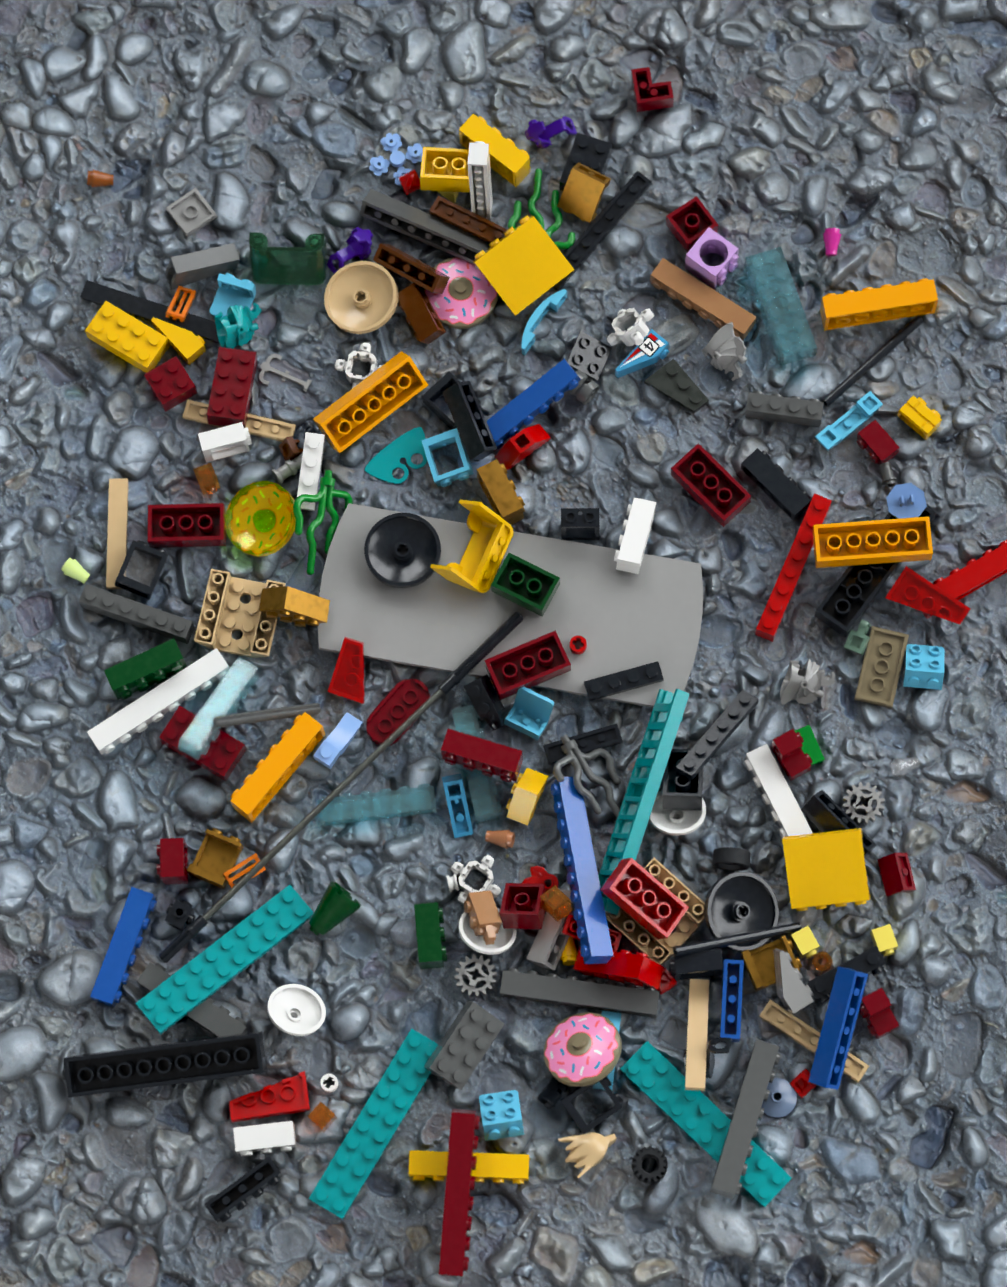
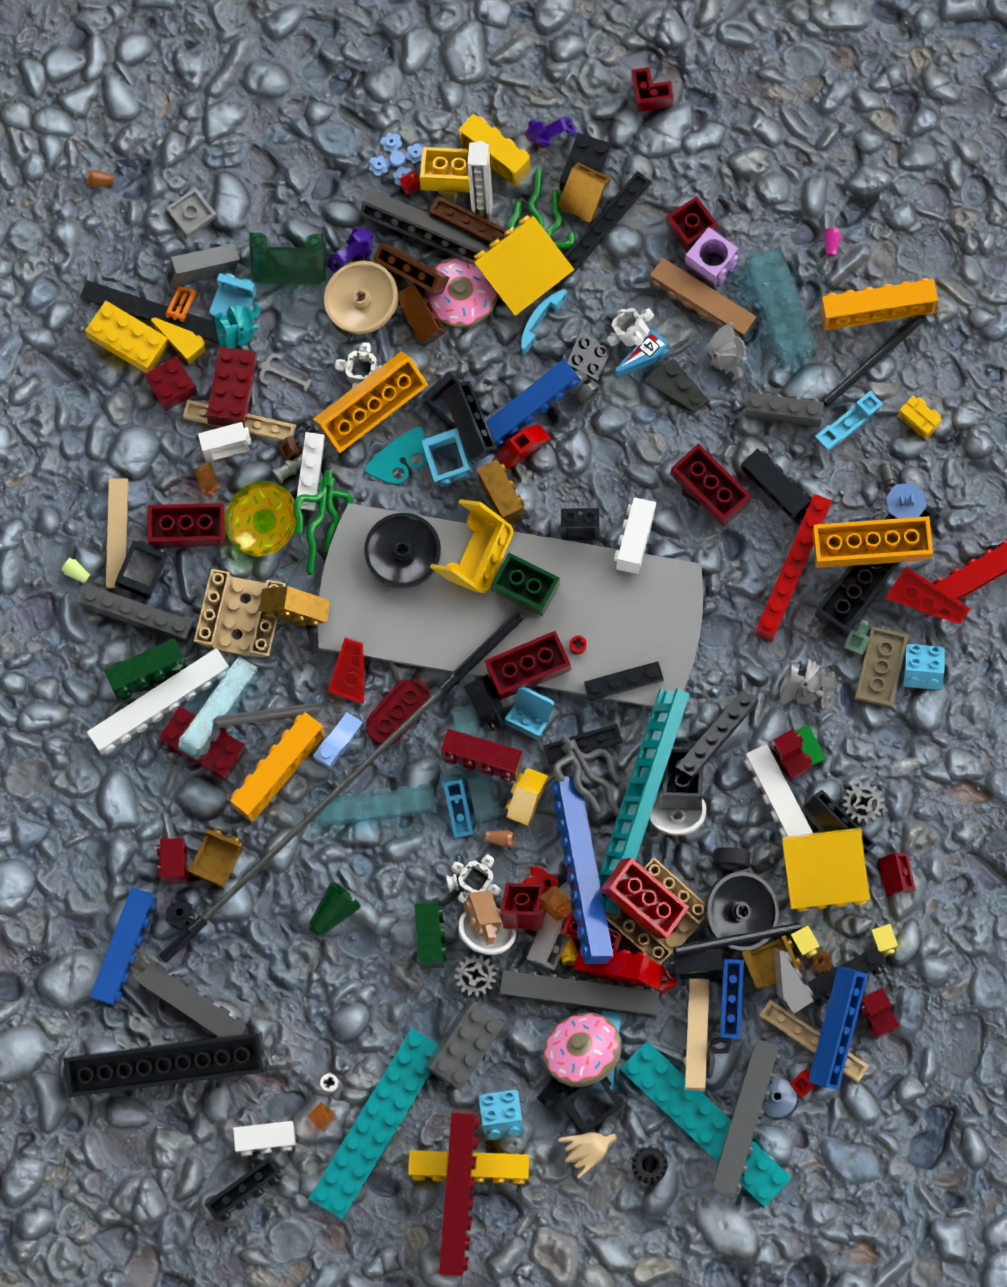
teal plate [136,885,314,1035] -> none
orange tile [223,853,266,888] -> none
red wing [229,1071,310,1123] -> none
white dish [267,984,326,1036] -> none
dark red brick [857,419,900,465] -> none

